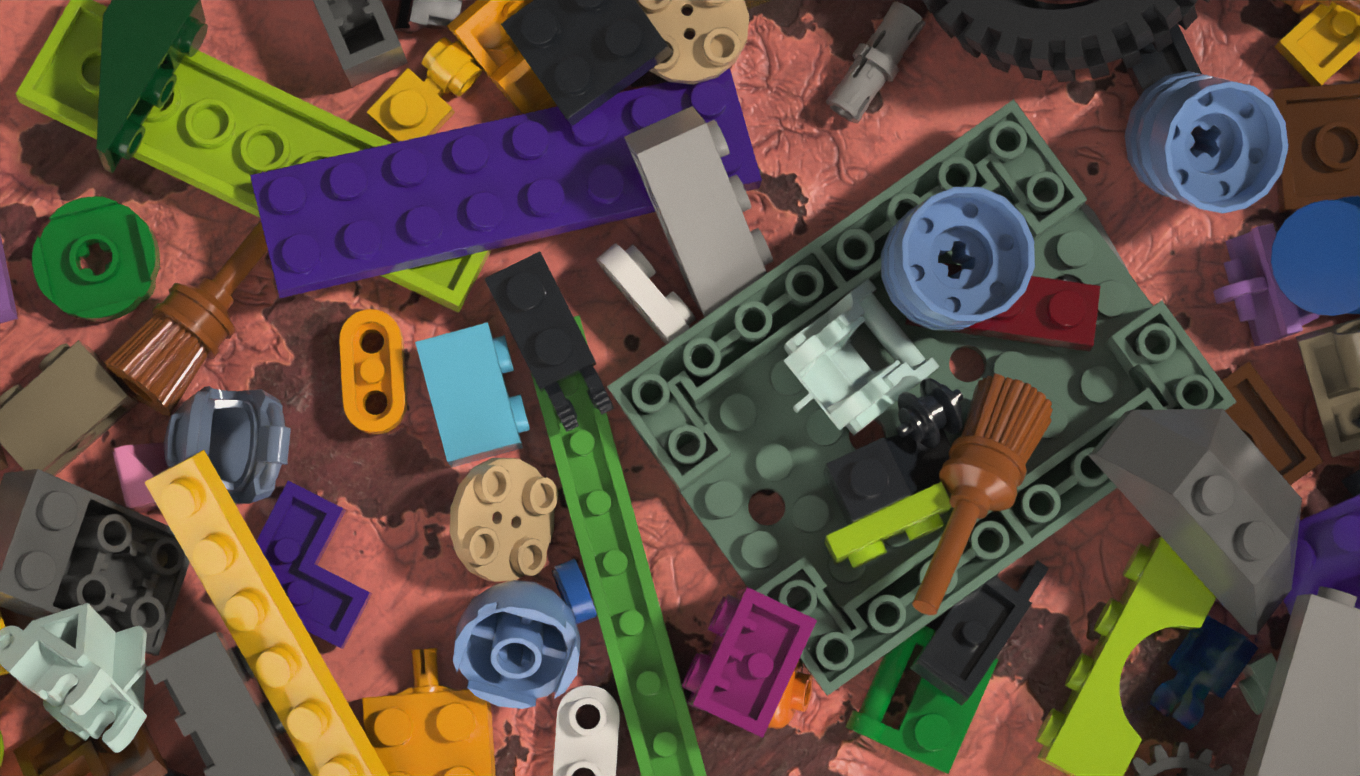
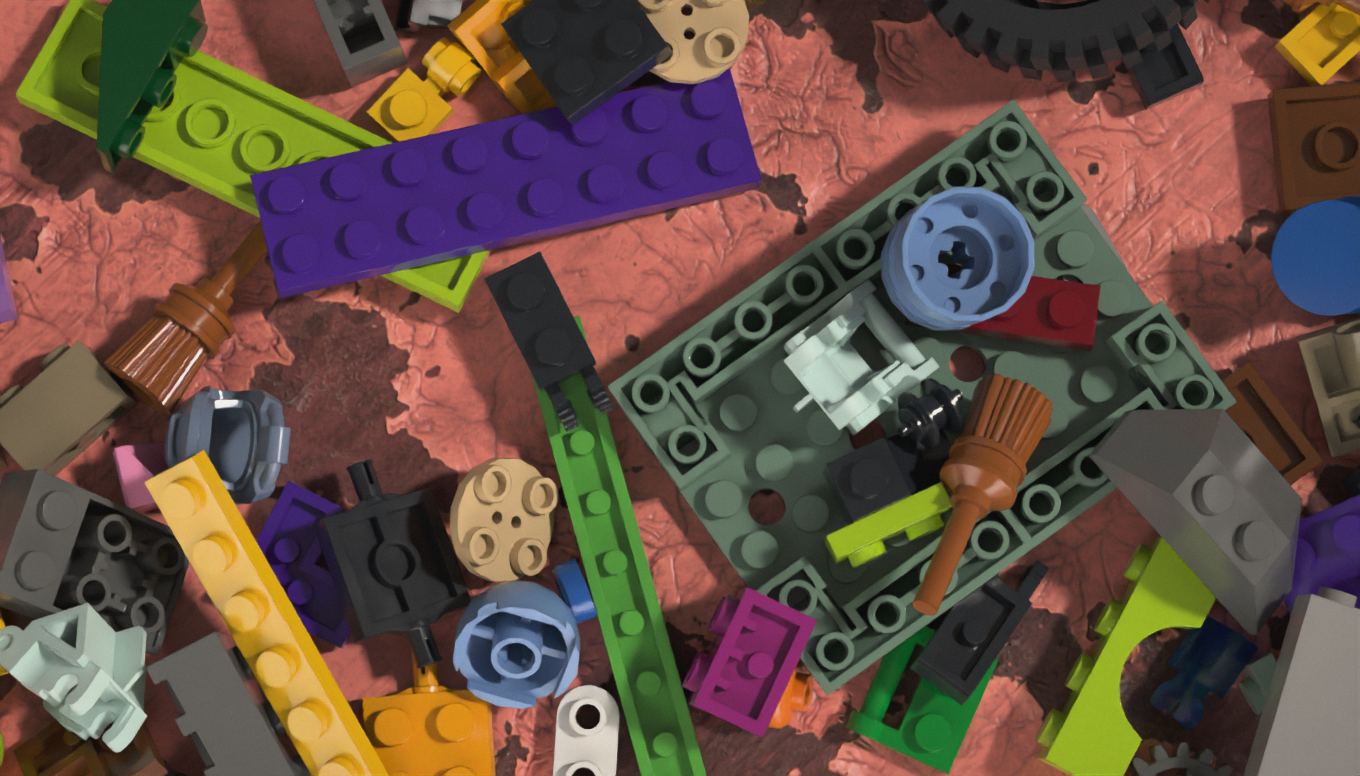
green plate [32,196,160,322] -> none
light orange plate [339,309,407,434] -> none
medium azure brick [415,322,530,467] -> none
white plate [596,243,696,345] -> none
light grey brick [624,106,773,317] -> none
light grey pin [826,2,926,124] -> none
medium blue wheel [1124,71,1288,214] -> none
medium lavender hips [1213,223,1320,347] -> none
none -> black plate [313,459,471,669]

